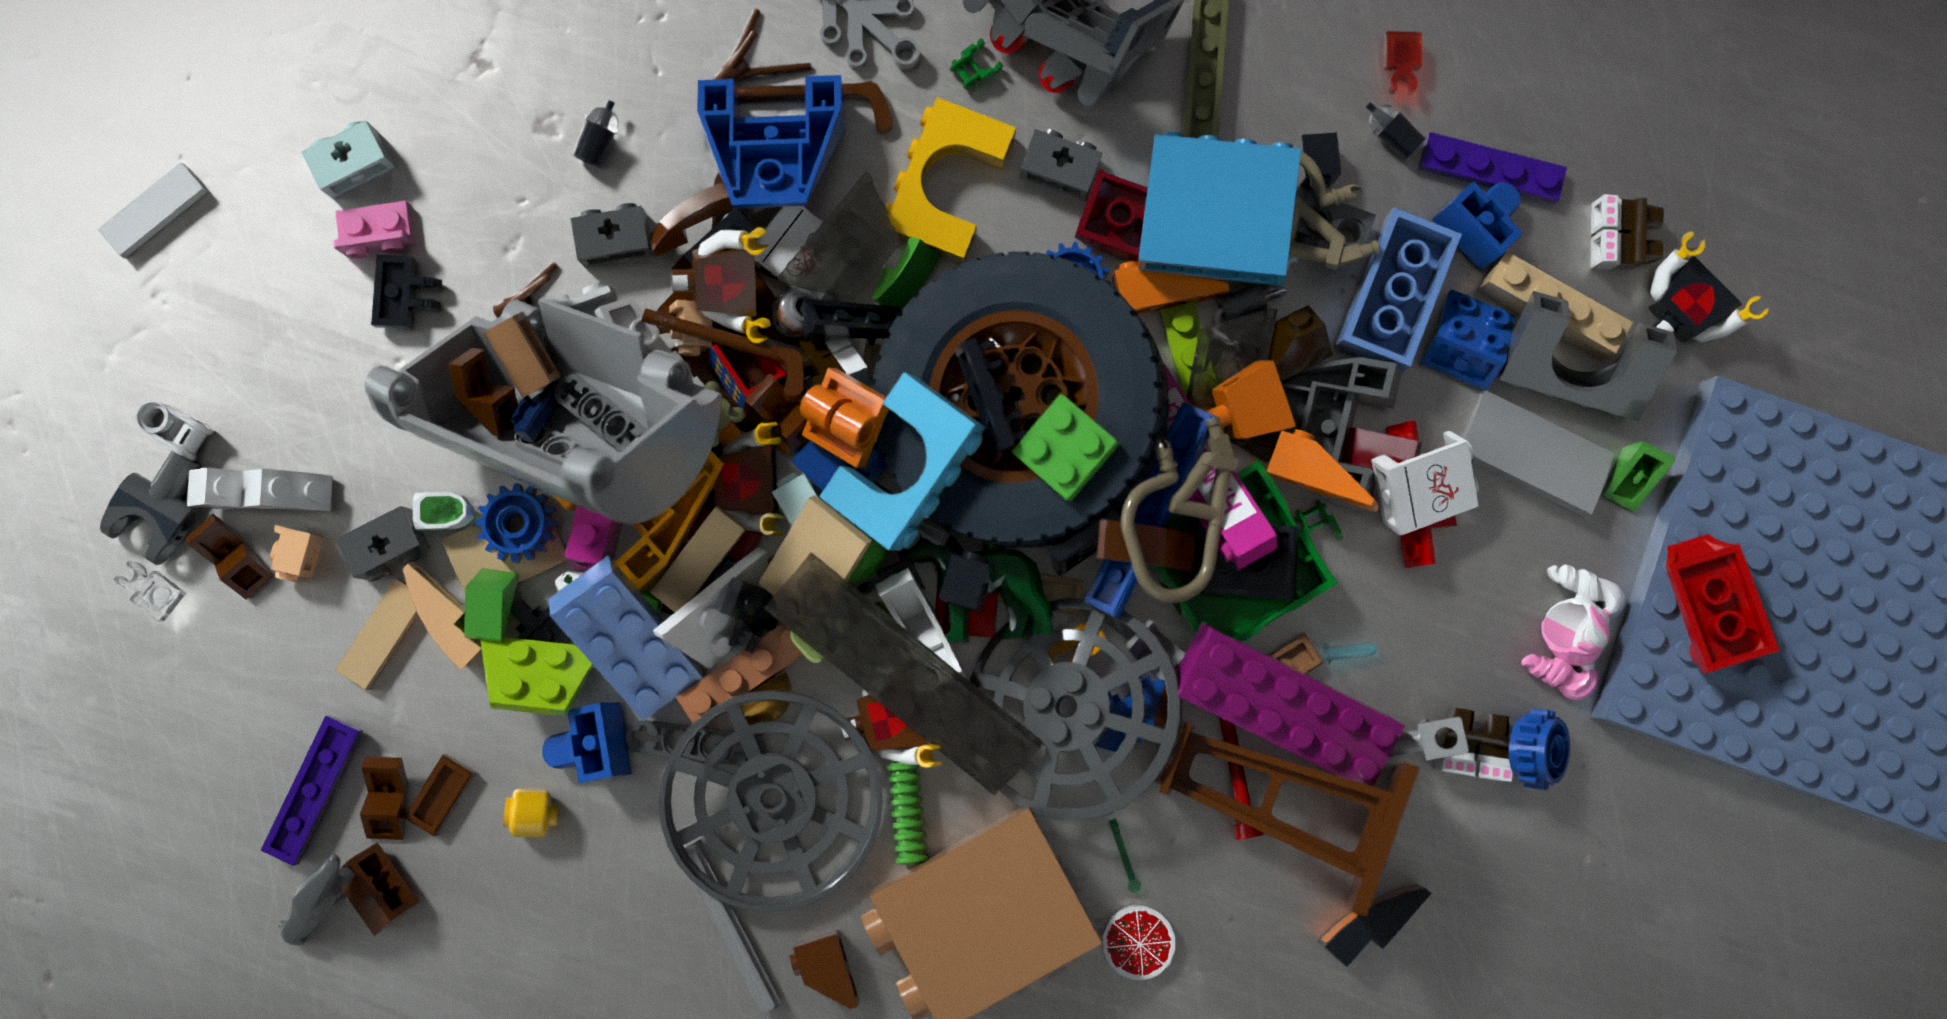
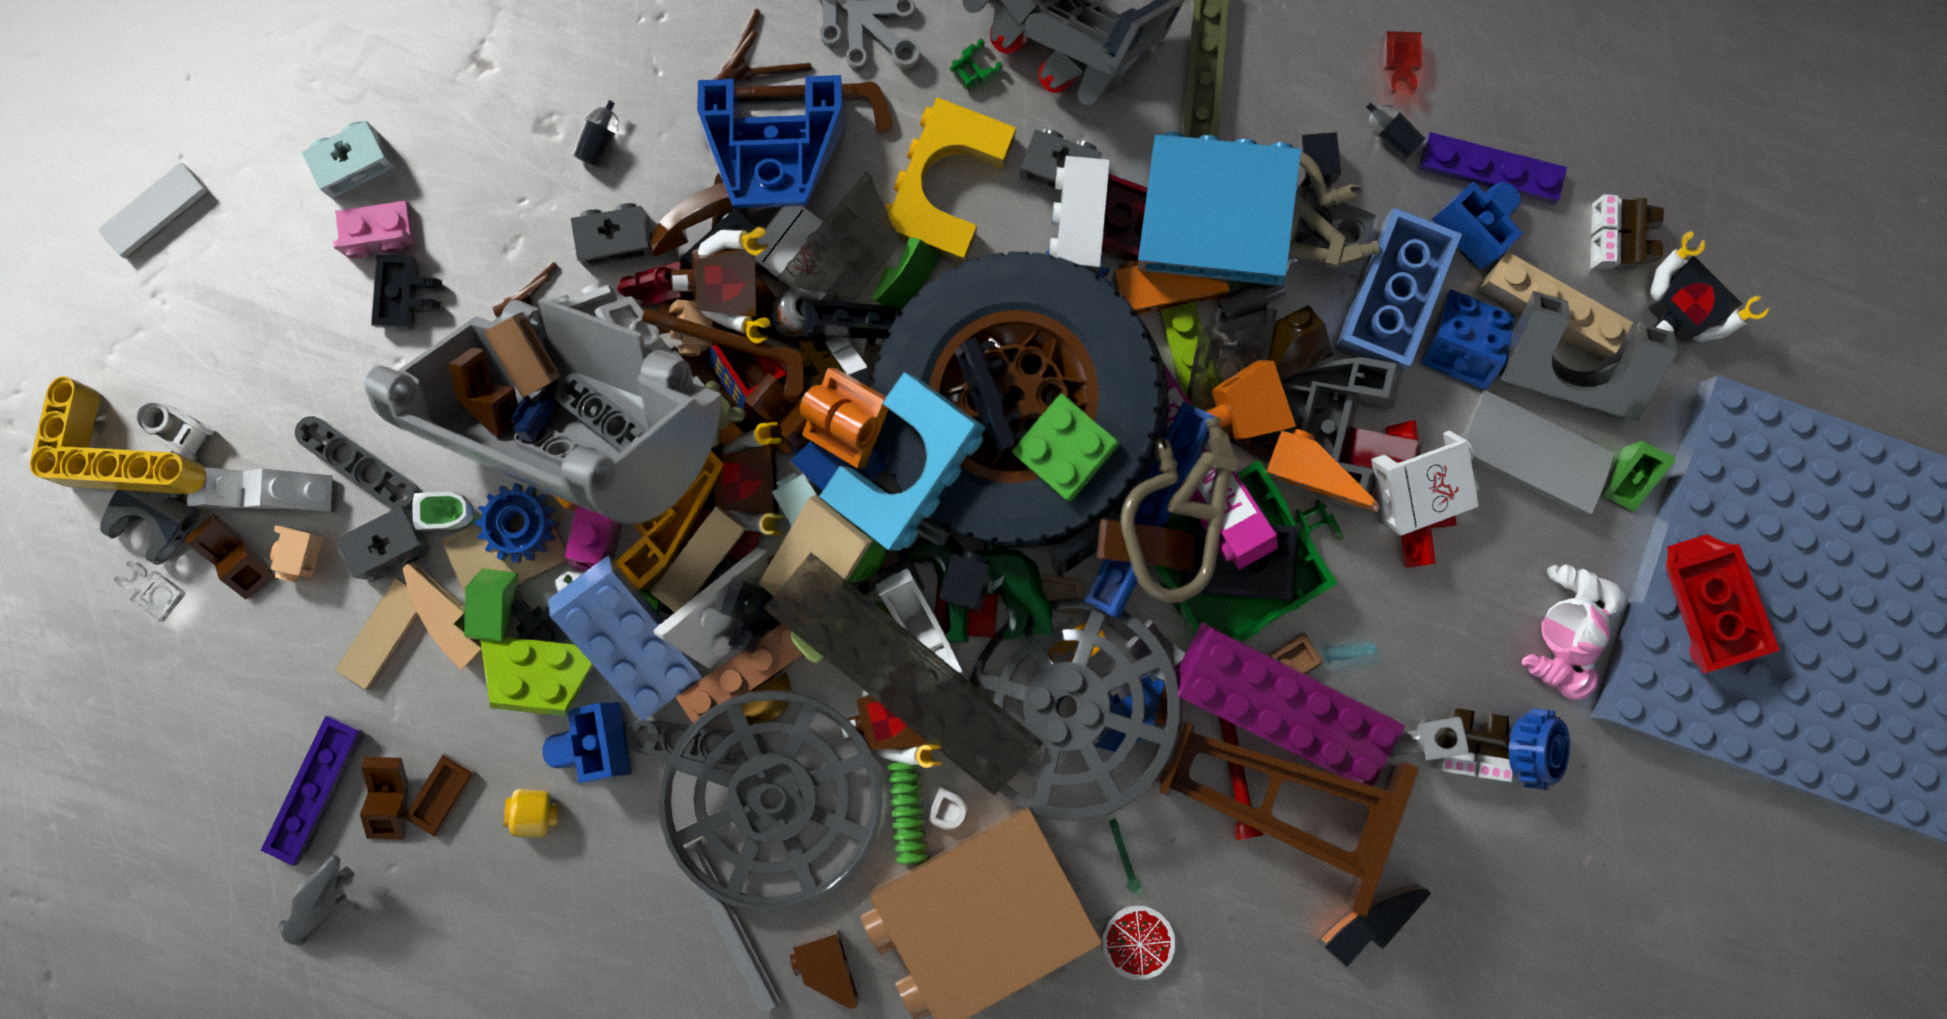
reddish brown brick [339,842,419,936] -> none
none -> yellow beam [30,376,206,494]
none -> dark grey beam [295,416,419,509]
none -> dark red hinge [617,261,683,308]
none -> white tile [926,787,968,830]
none -> white brick [1049,156,1110,274]

